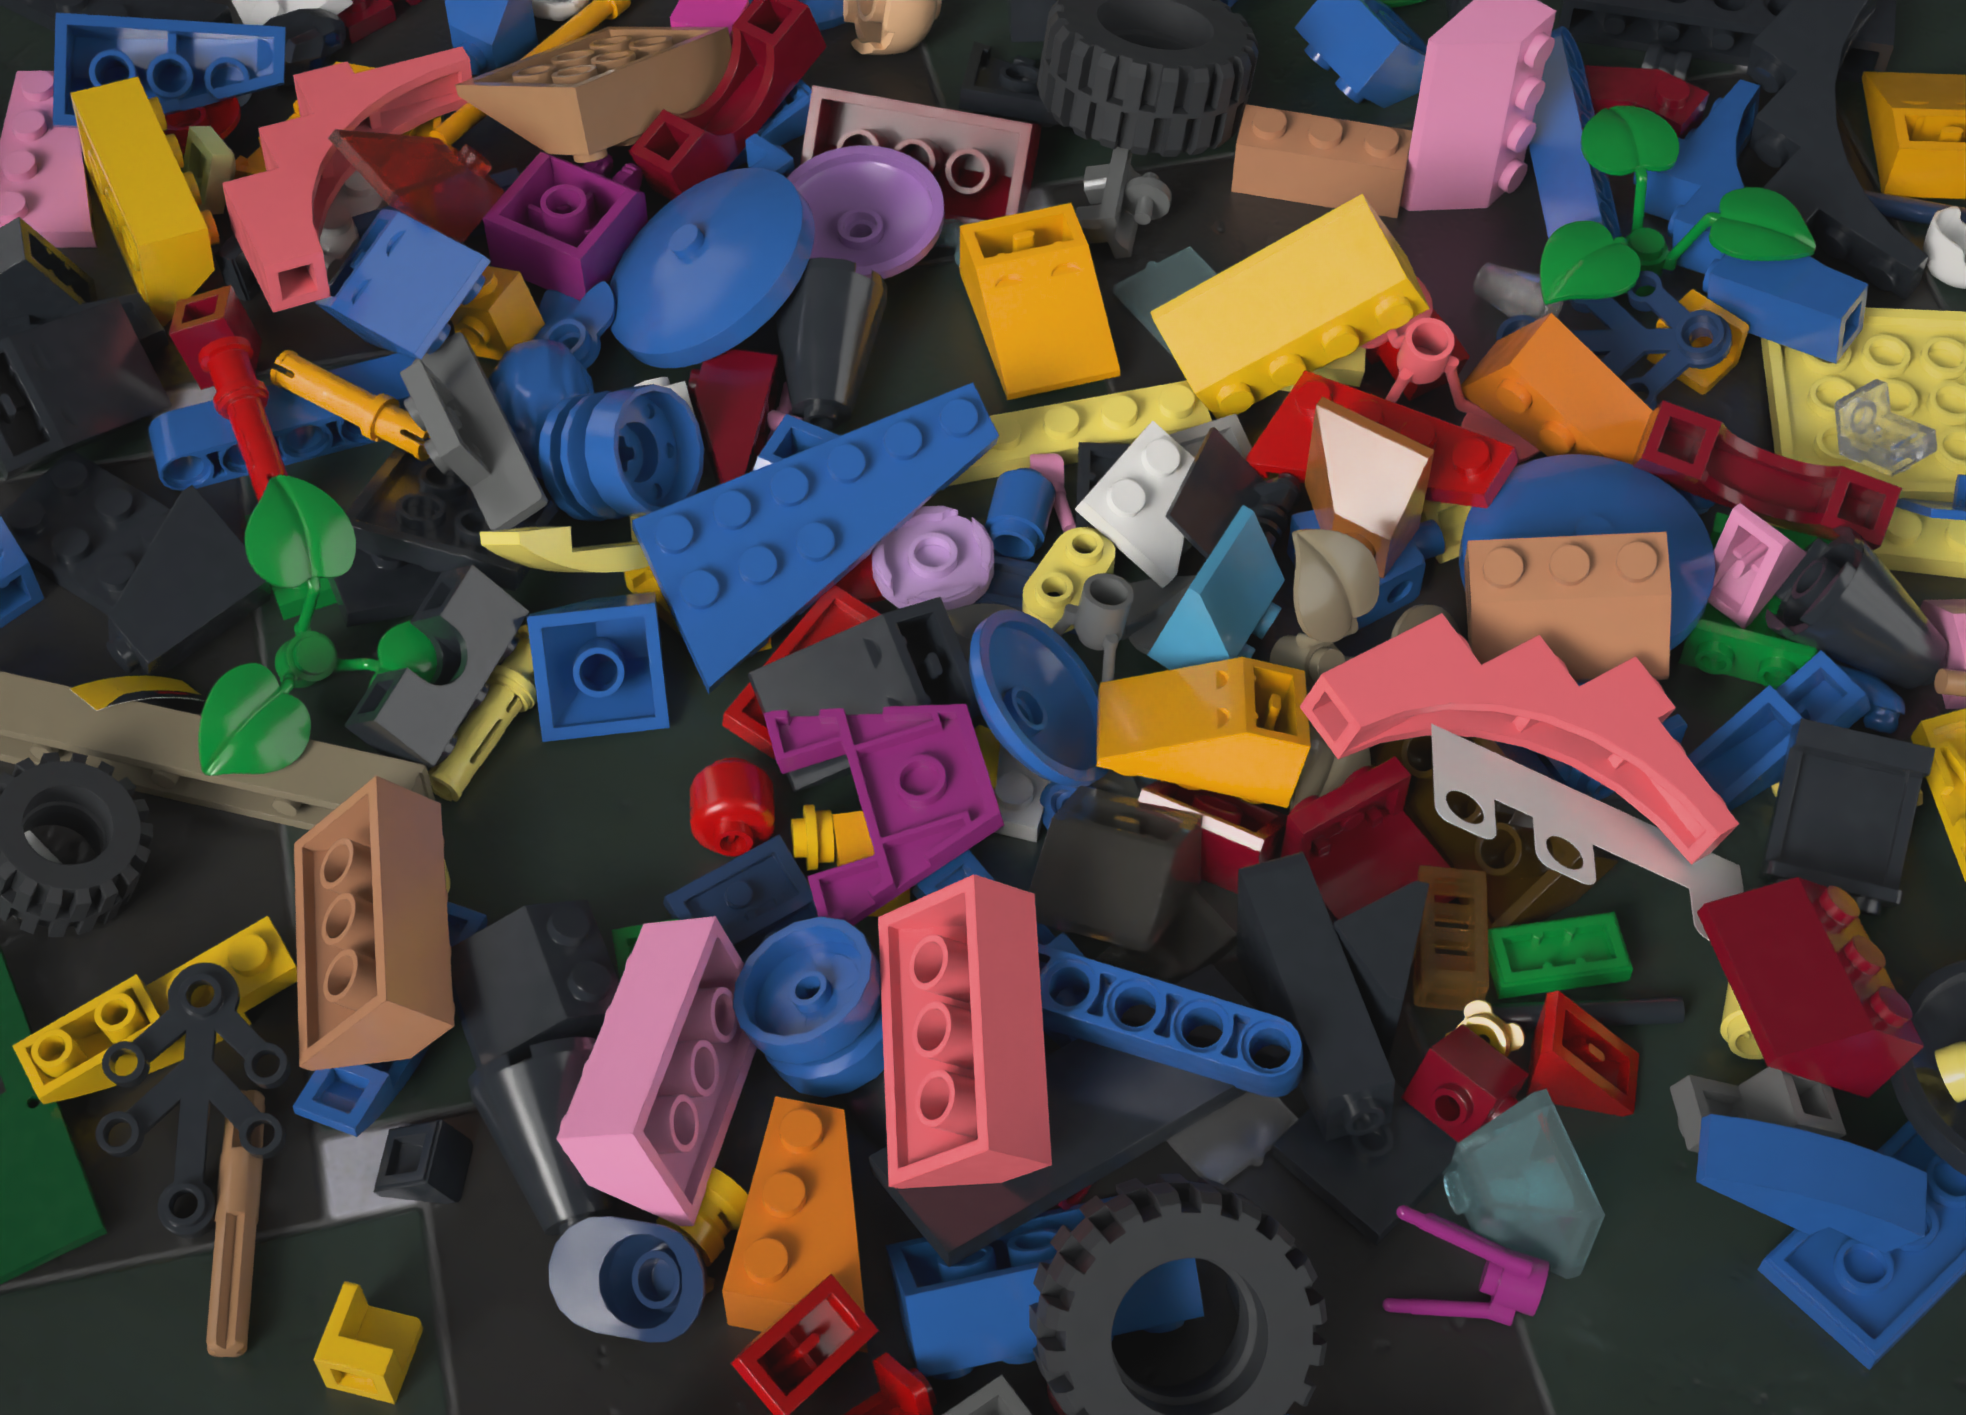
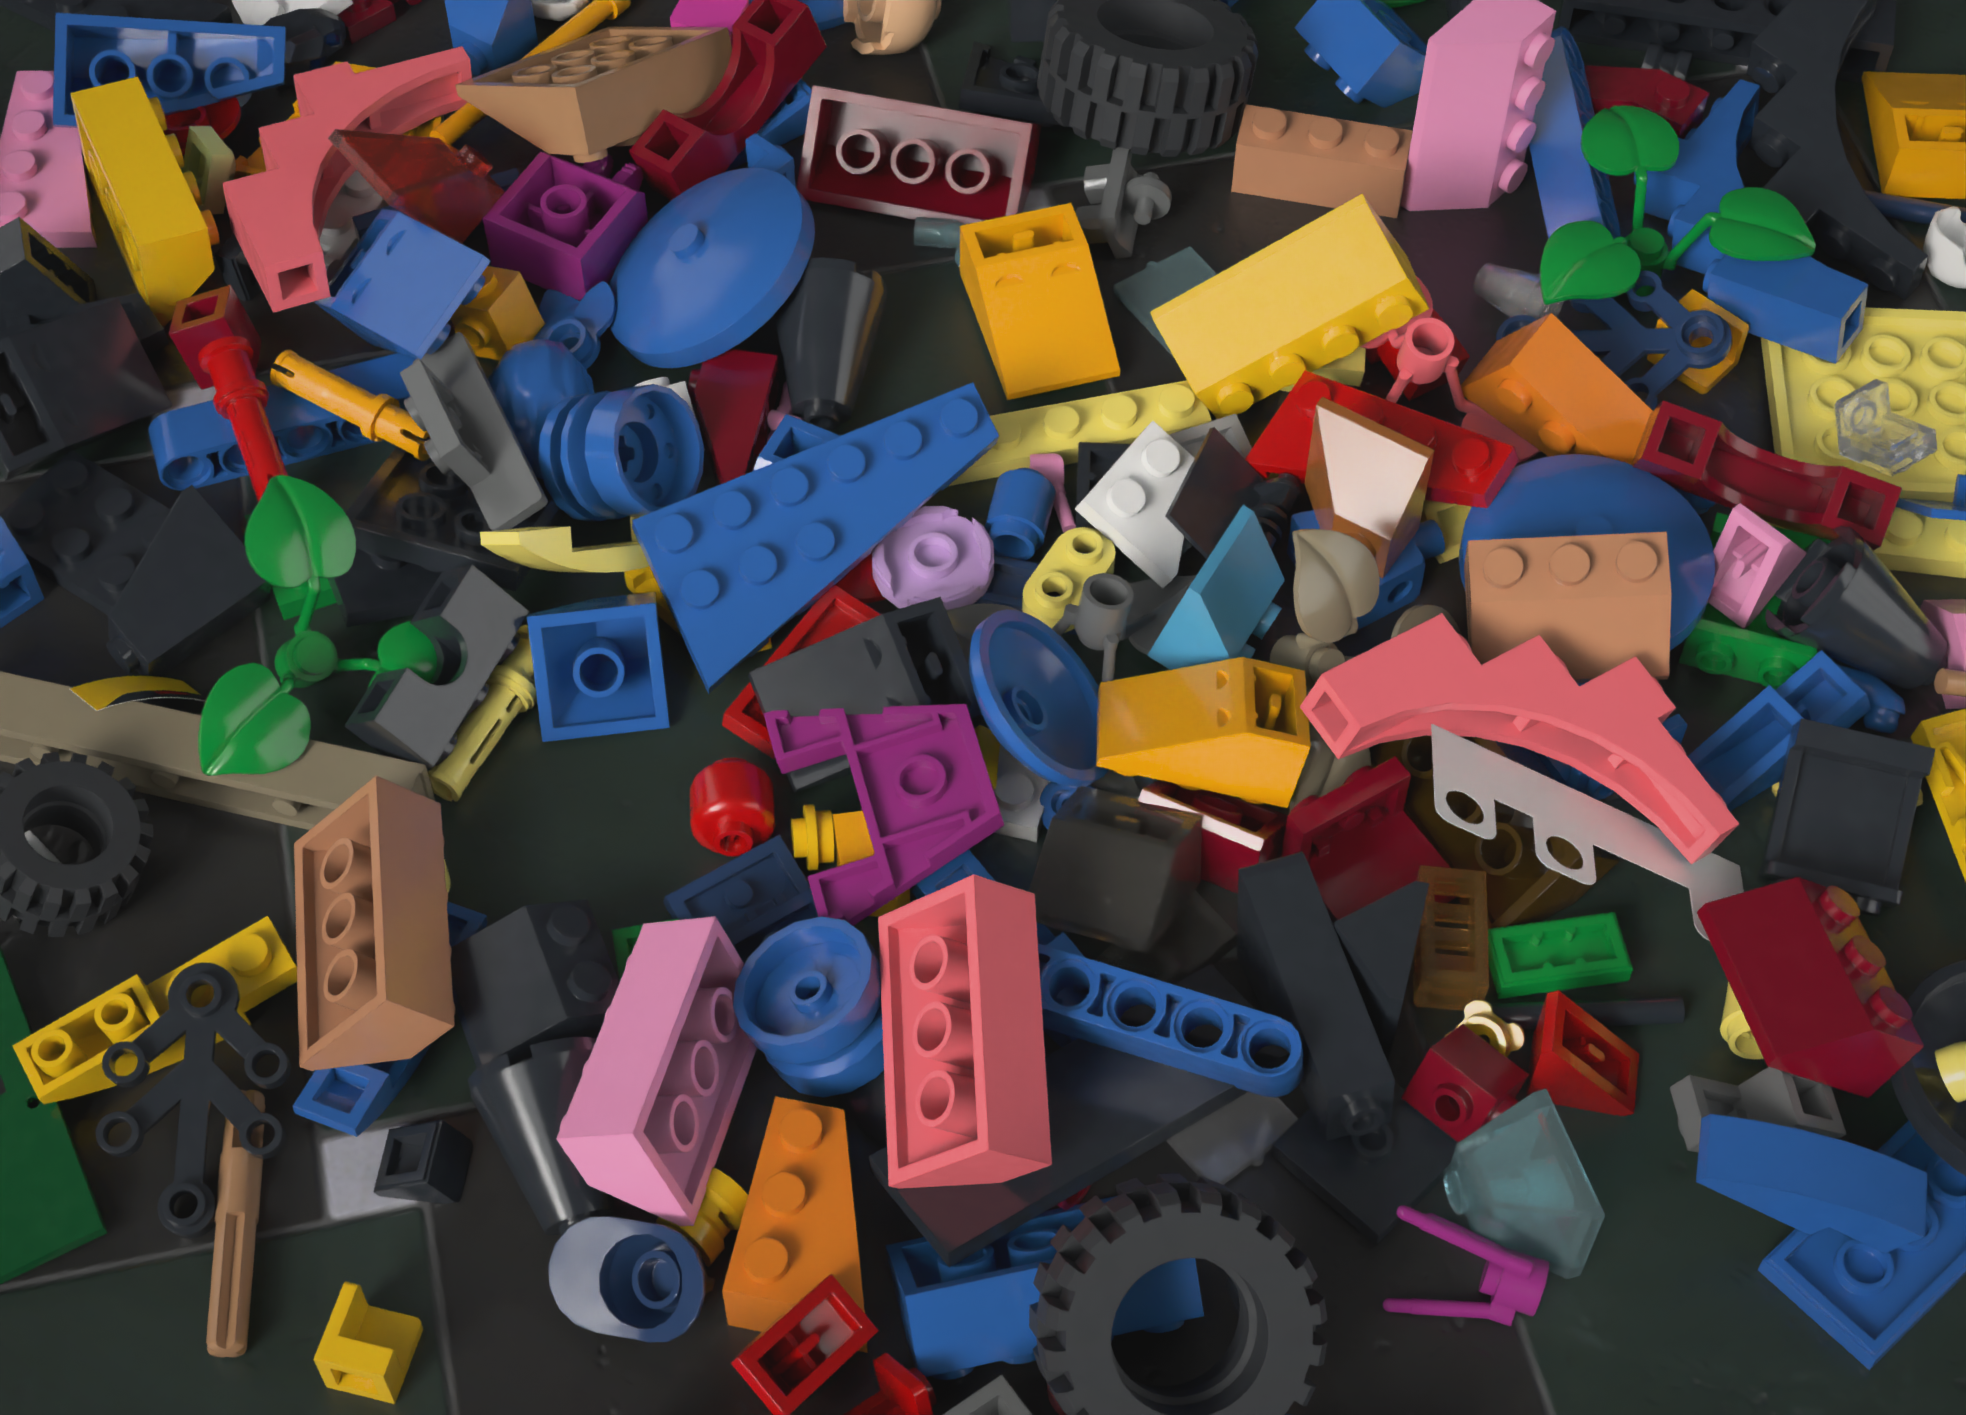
medium lavender dish [787,145,945,279] -> none

